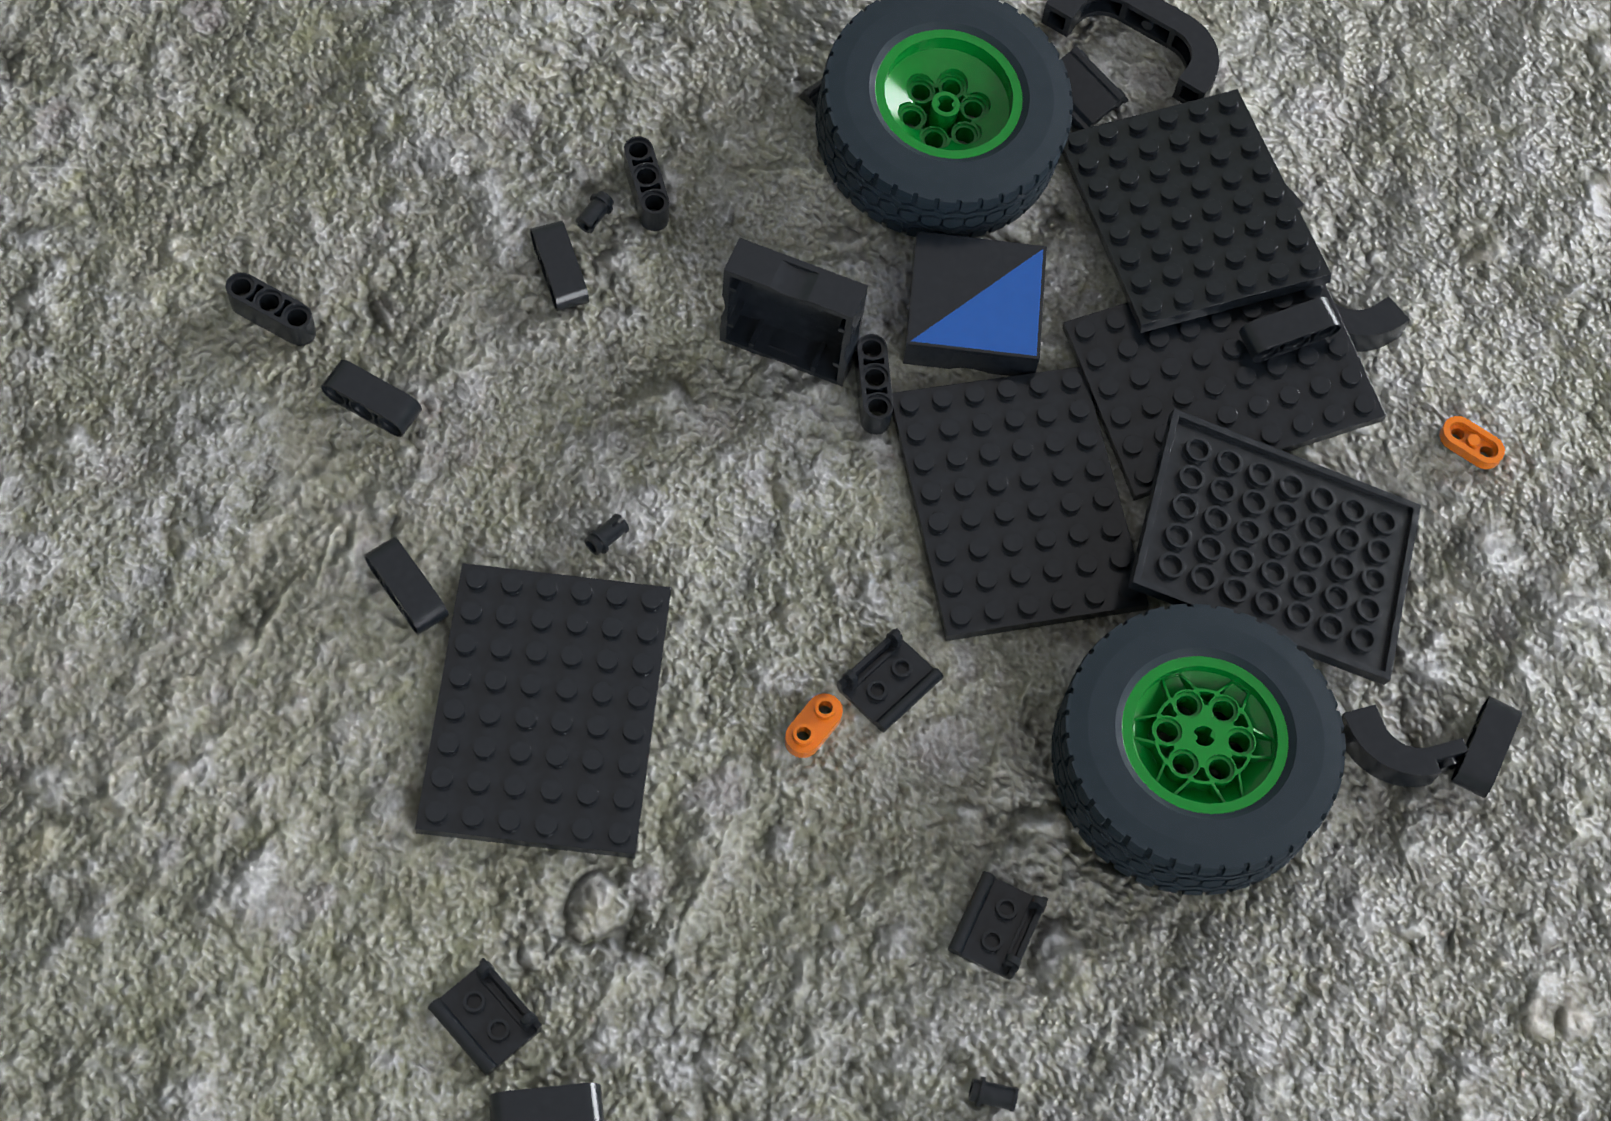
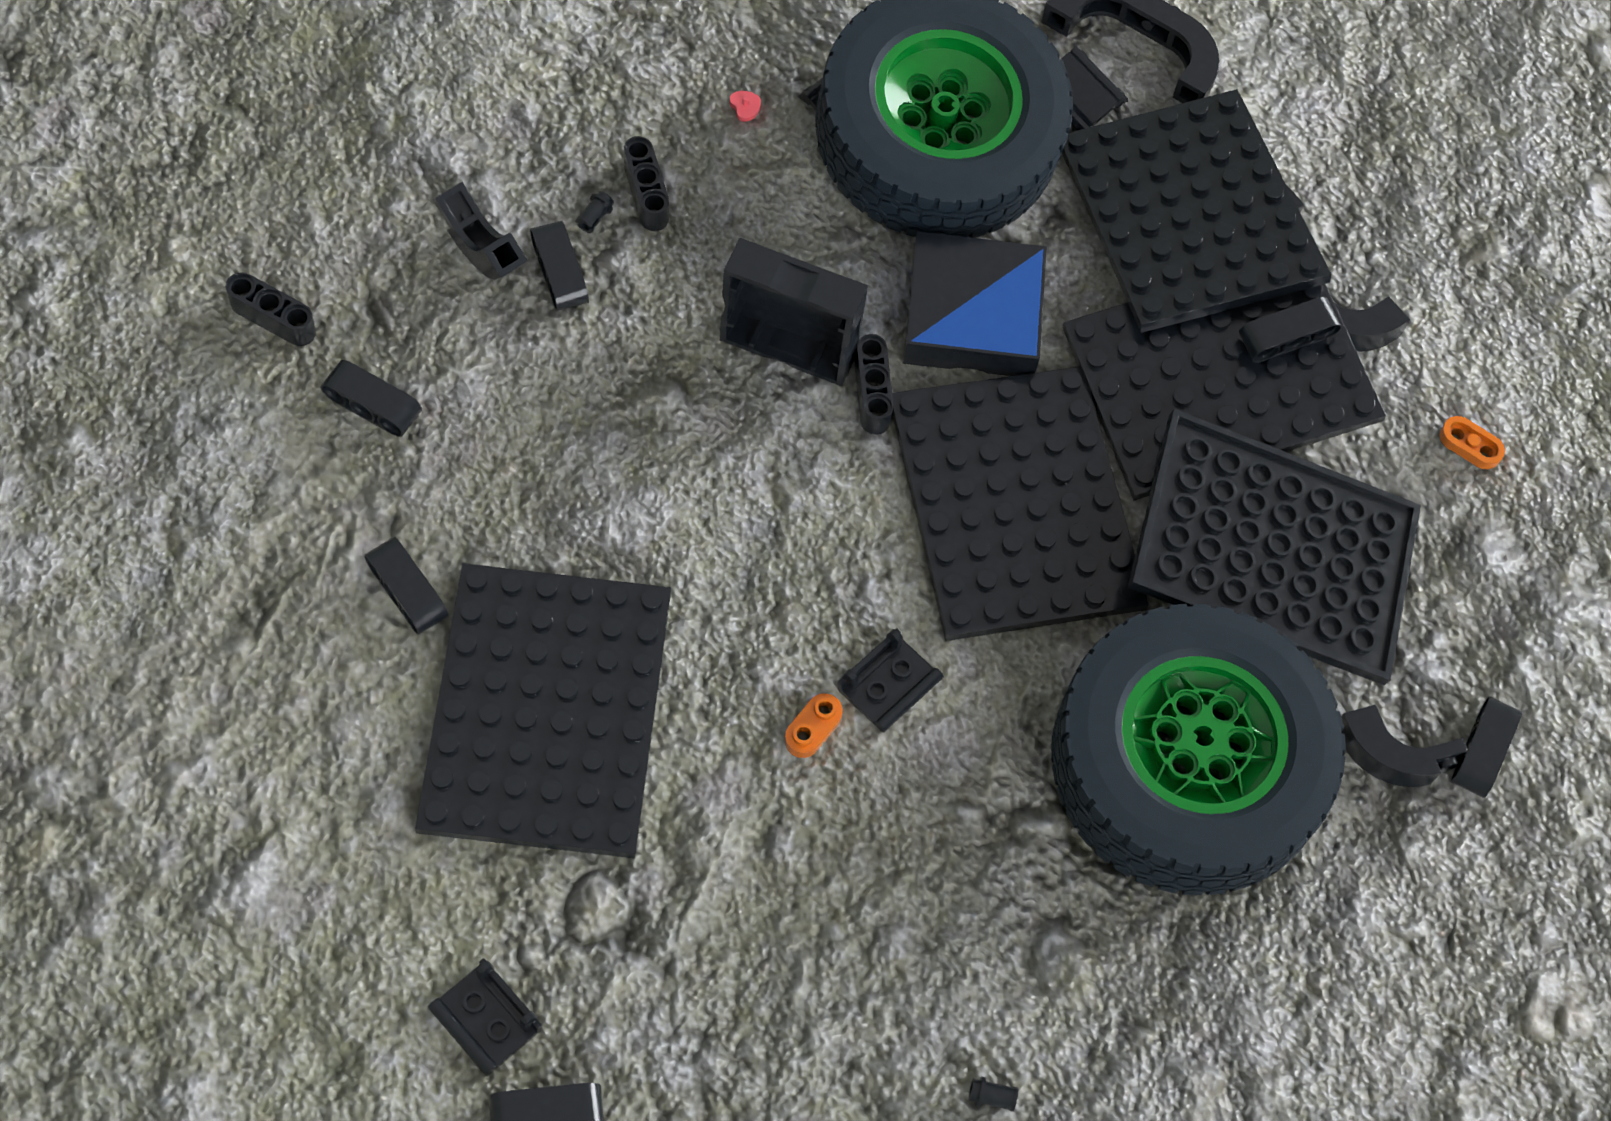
black pin [584,513,629,555] -> none
black piece [948,871,1048,980] -> none
none -> black arch [433,182,528,280]
none -> coral piece [729,90,761,122]

